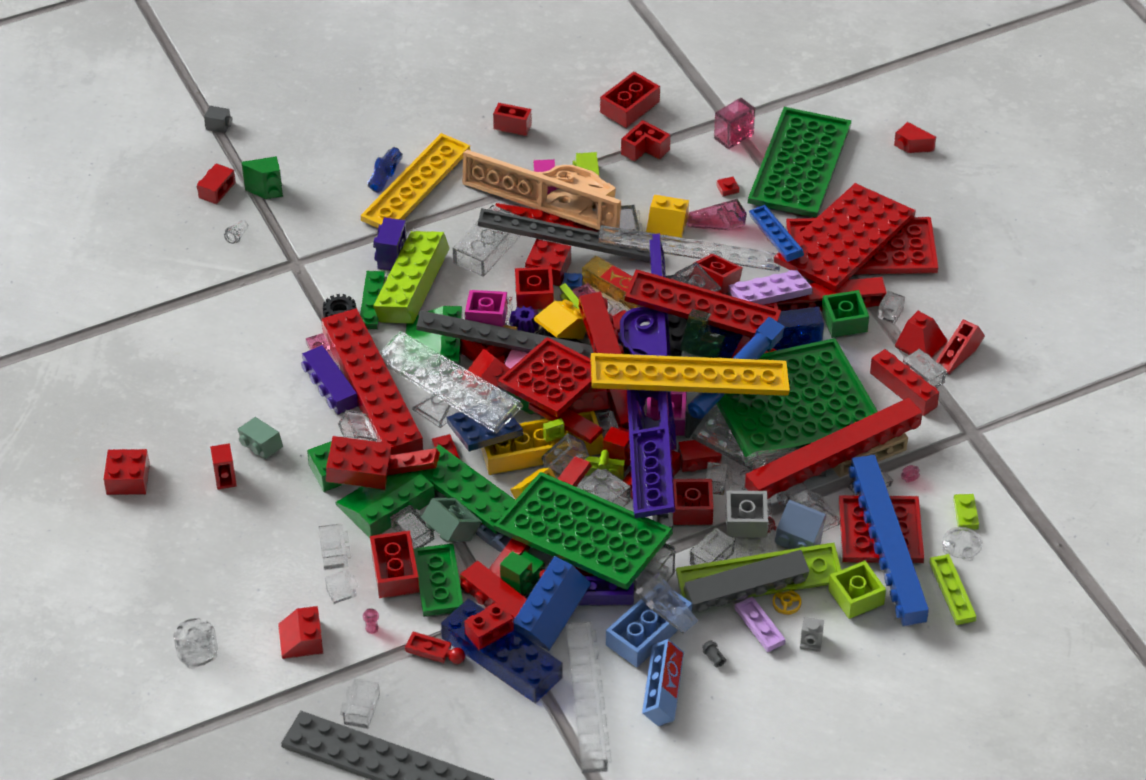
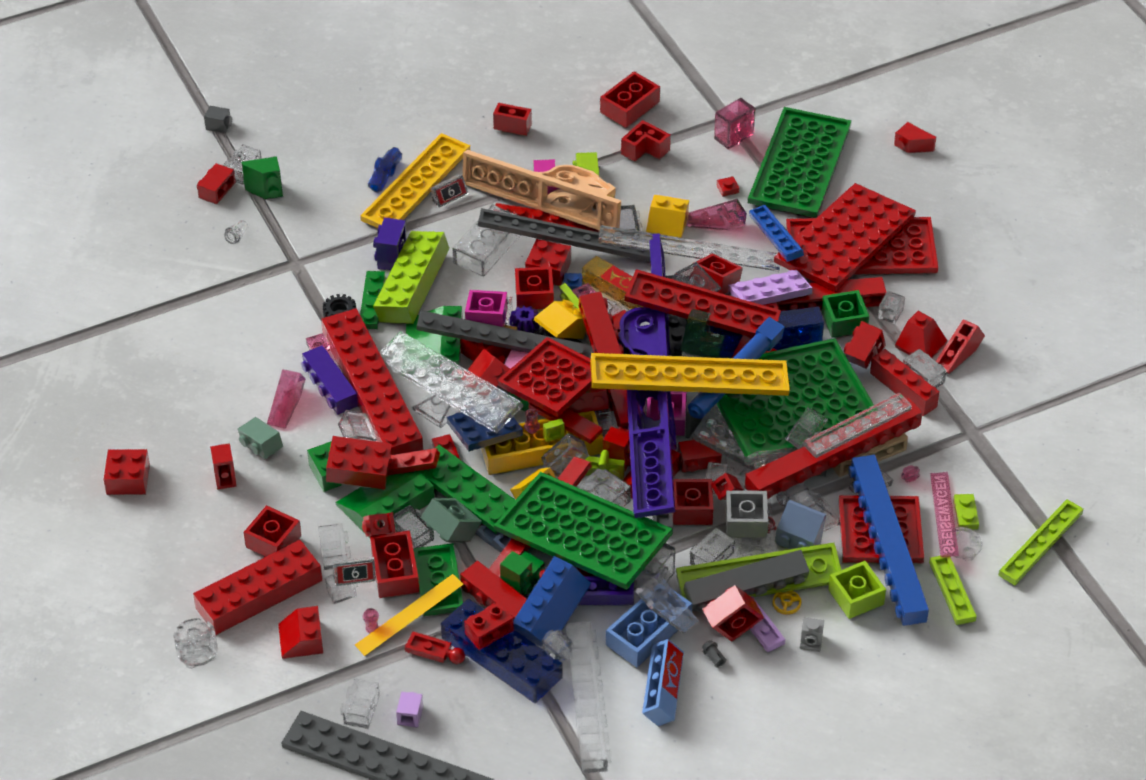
none -> red brick [193,540,323,636]
none -> clear brick [223,144,262,185]
none -> red brick [244,505,302,557]
none -> clear pink slope [267,369,306,429]
none -> slope [333,557,376,586]
none -> yellow sticker [355,574,463,656]
none -> red brick [362,512,395,537]
none -> lavender brick [396,692,423,727]
none -> slope [431,174,468,207]
none -> clear pink pin [524,409,540,434]
none -> clear head [542,630,573,661]
none -> red brick [702,585,764,642]
none -> red brick [711,473,743,500]
none -> clear slope [785,407,828,449]
none -> clear plate [804,392,912,458]
none -> red brick [844,321,886,369]
none -> clear pink sticker [930,472,959,557]
none -> lime plate [998,499,1084,585]

